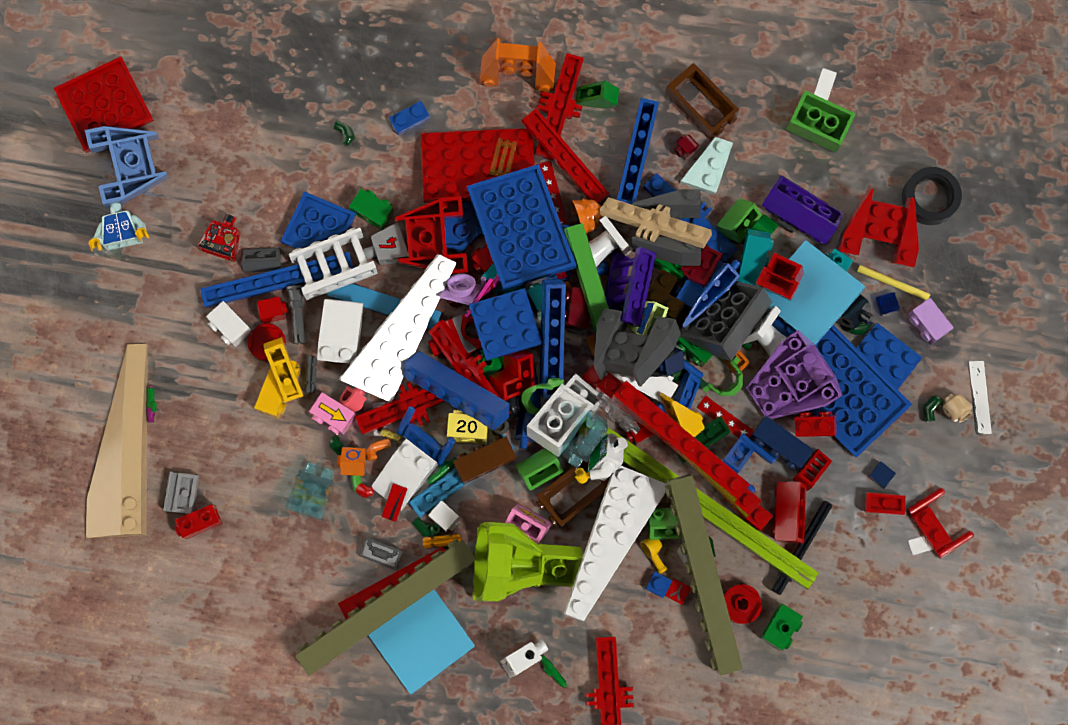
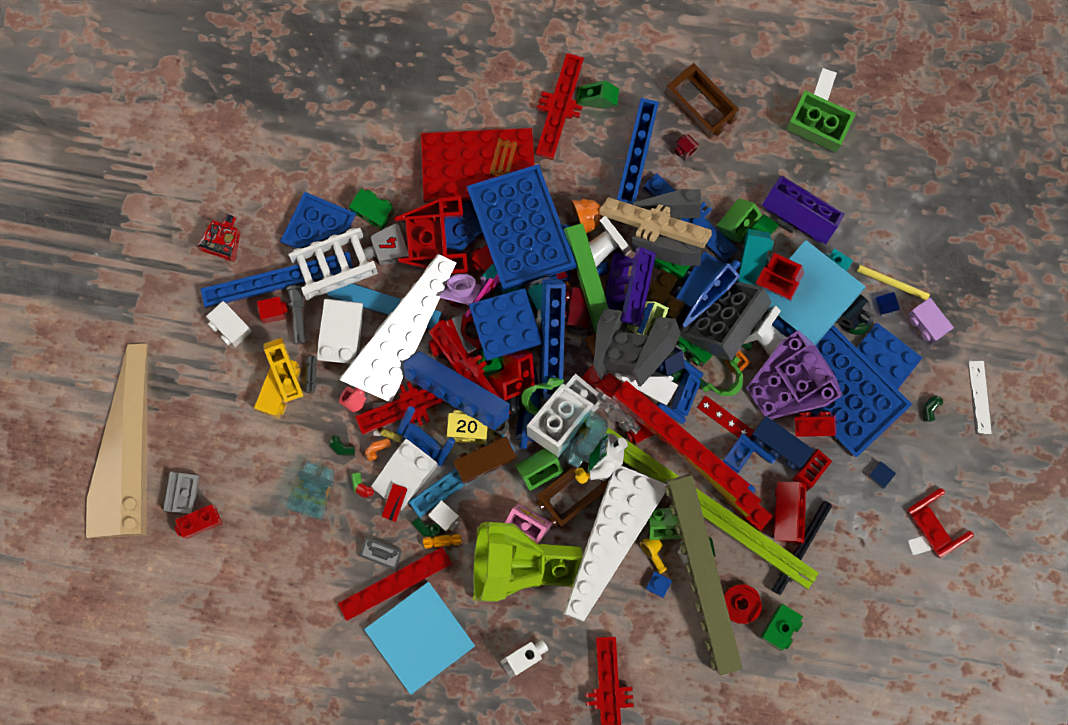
red plate [54,56,154,153] -> none
medium blue wedge [85,126,168,208] -> none
torso [88,203,150,251] -> none
green piece [146,385,157,423] -> none
dark grey slope [241,248,281,272] -> none
red tile [247,323,286,362] -> none
olive brick [295,539,476,676] -> none
bright pink brick [309,392,356,435] -> none
dark green arm [333,121,355,146] -> none
orange brick [337,447,366,476] -> none
blue plate [389,101,430,135] -> none
green piece [427,457,456,484] -> none
orange wedge [480,38,556,92] -> none
red plate [521,108,609,203] -> none
red sticker [536,161,568,225] -> none
green piece [540,654,567,688] -> none
yellow slope [659,393,705,437] -> none
red tile [665,578,691,605] -> none
dark green plate [674,416,731,464] -> none
light aqua wing [680,137,733,195] -> none
dark red plate [681,245,723,287] -> none
red wedge [837,189,919,268] -> none
red plate [864,492,906,516] -> none
black tyre [902,167,962,225] -> none
tan head [942,394,972,423] -> none

